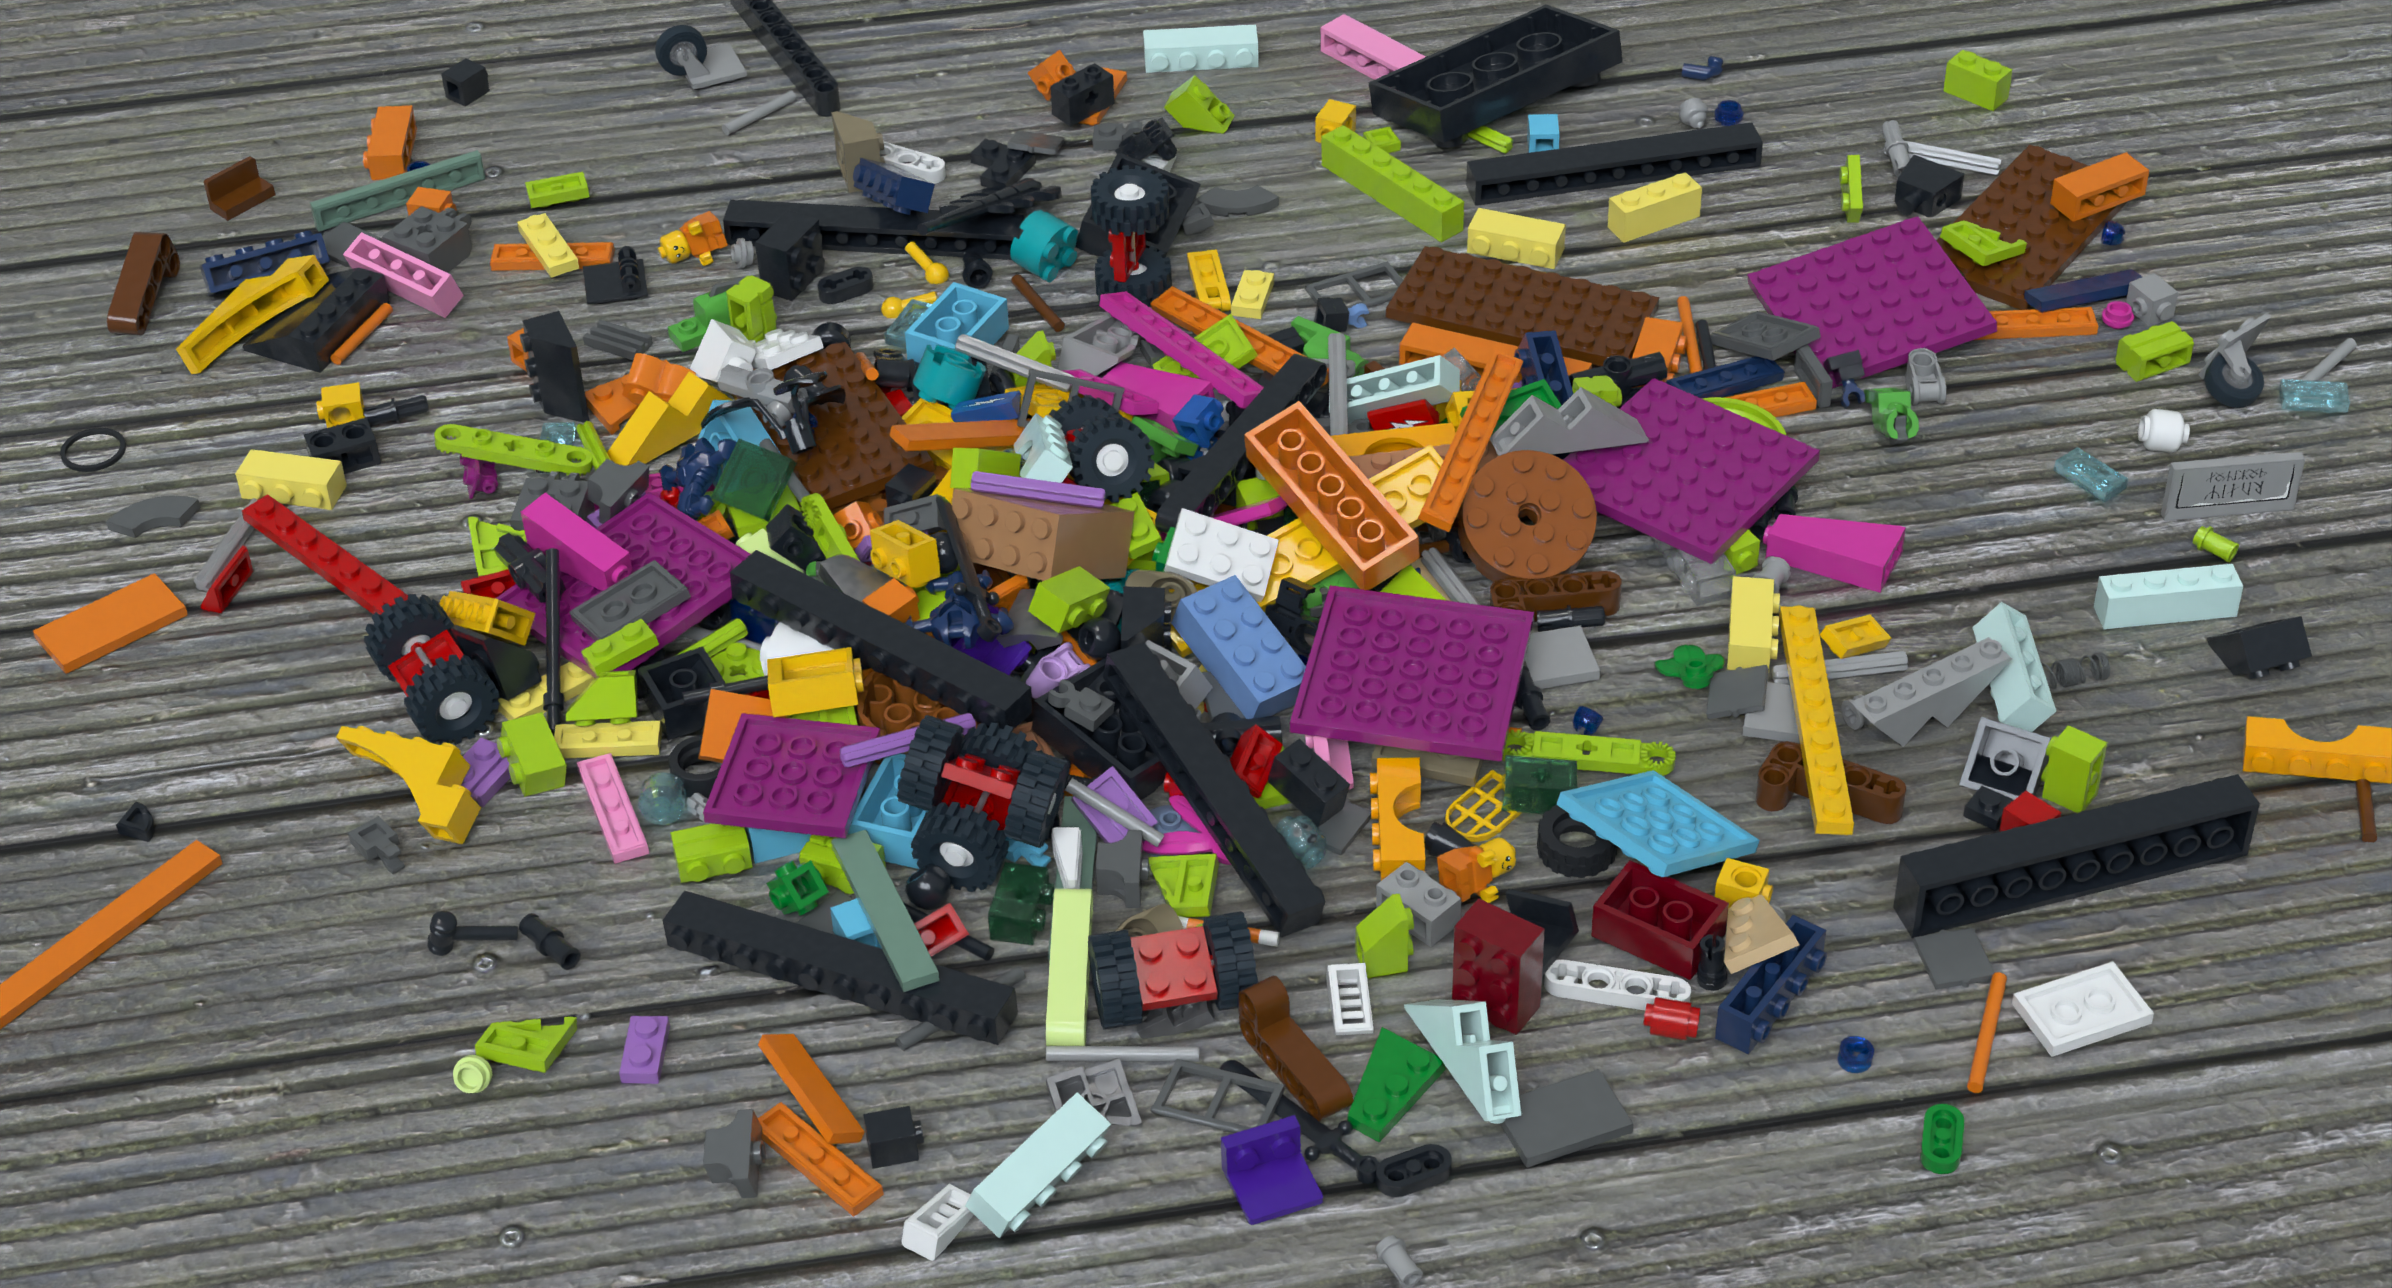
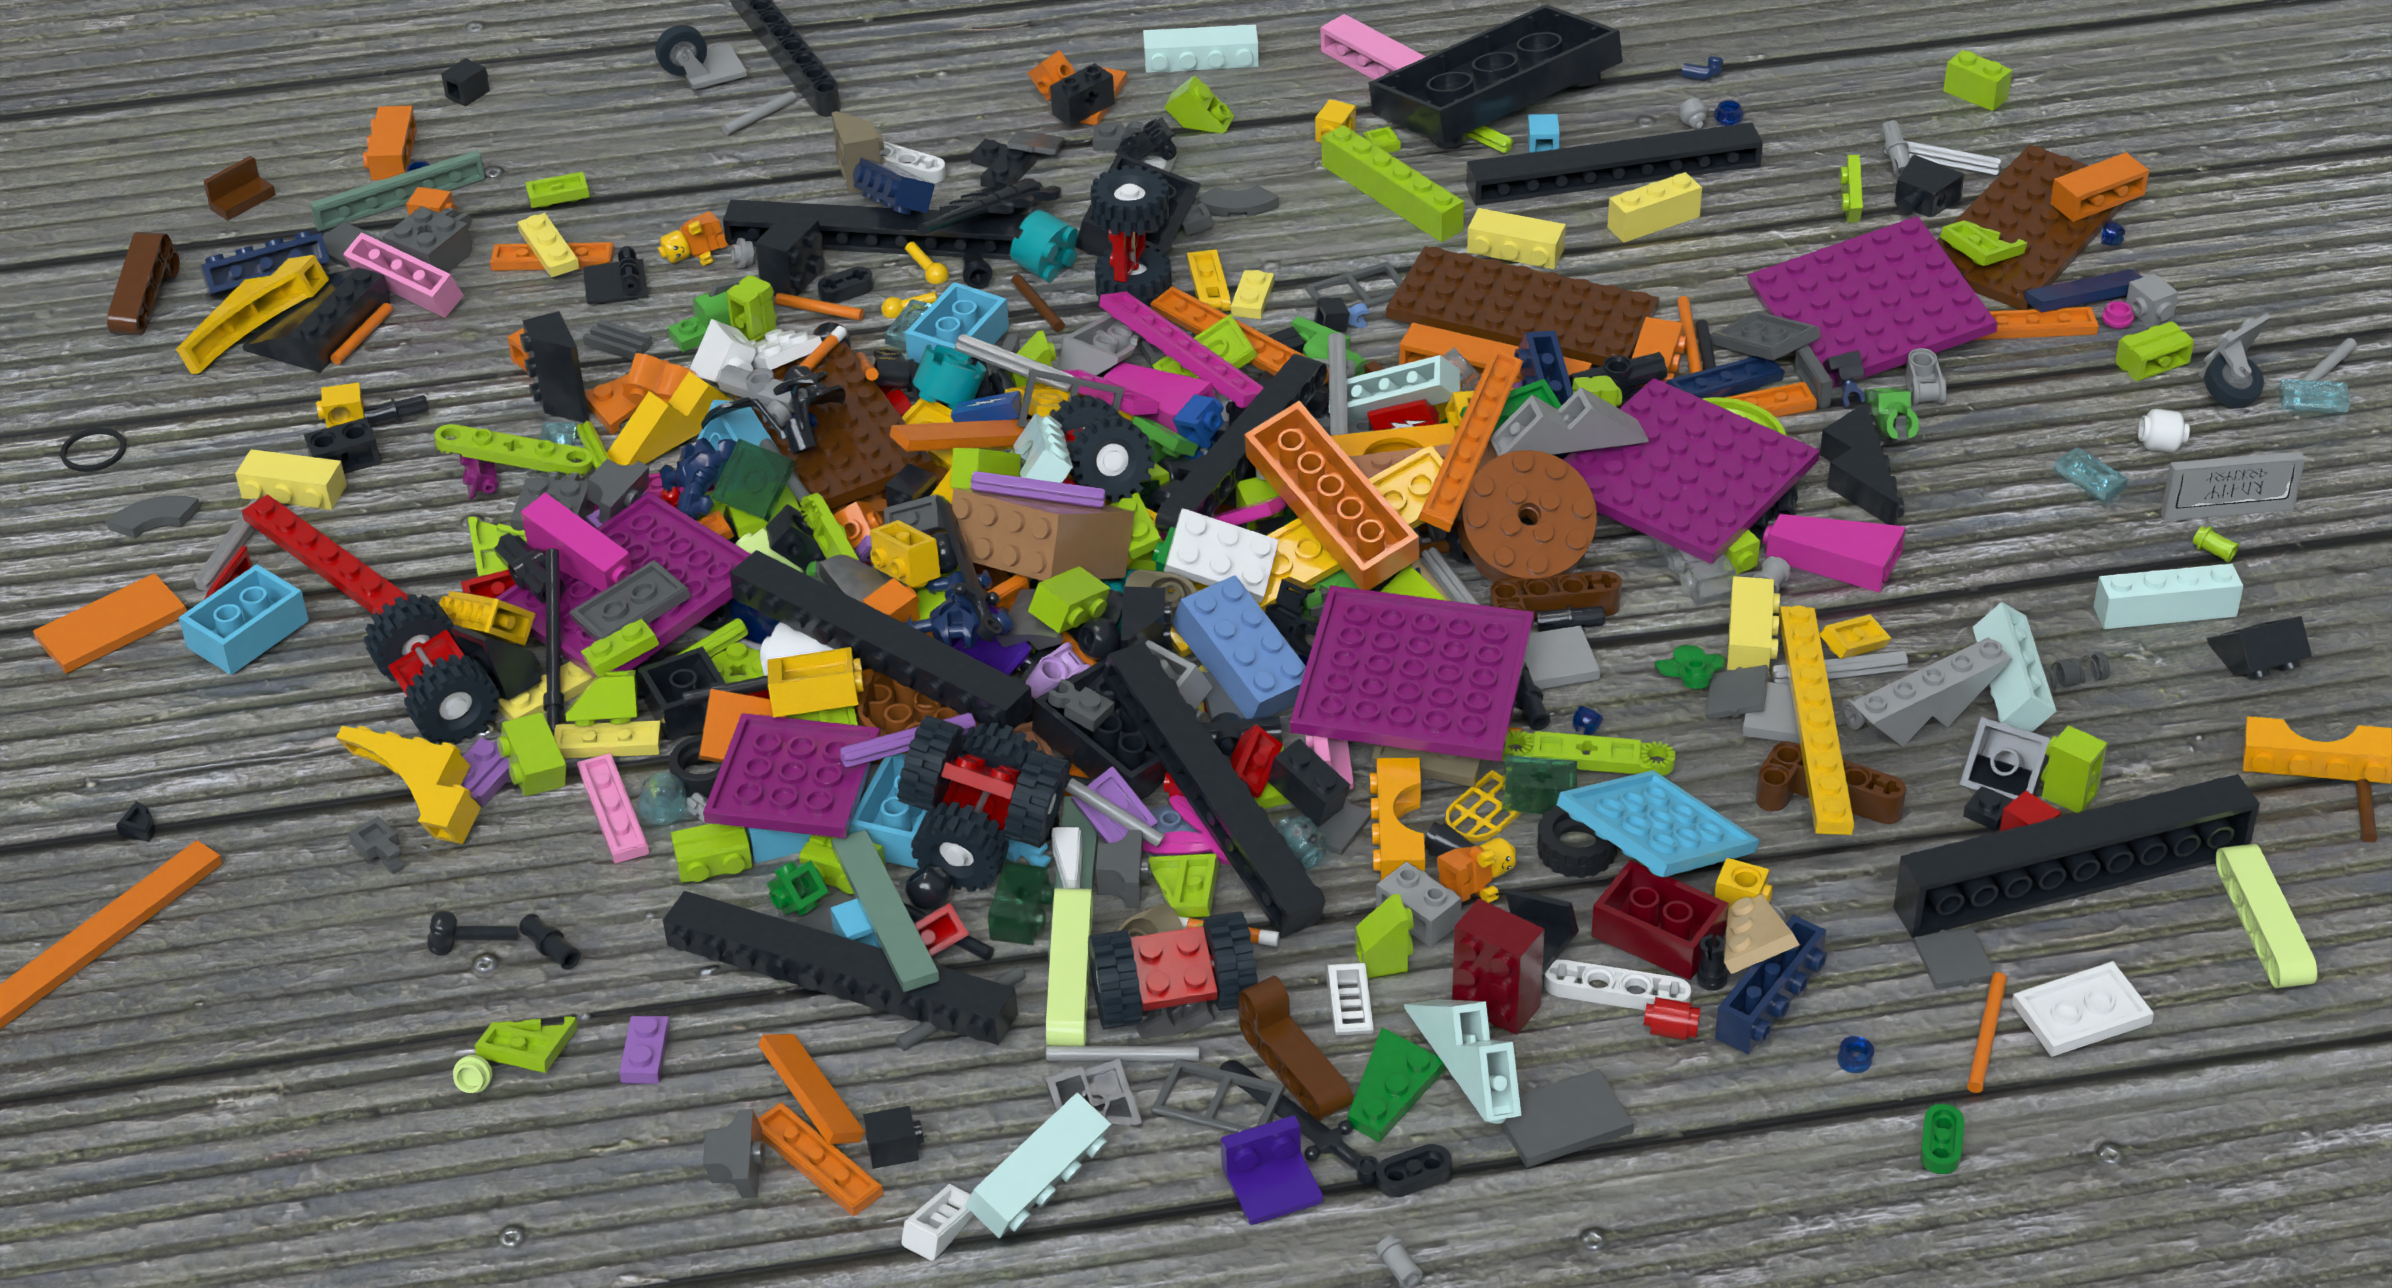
none -> medium azure brick [178,564,309,675]
none -> orange bar [775,293,864,321]
none -> orange bar [799,326,847,371]
none -> black slope [1820,403,1904,525]
none -> yellowish green beam [2216,844,2317,989]

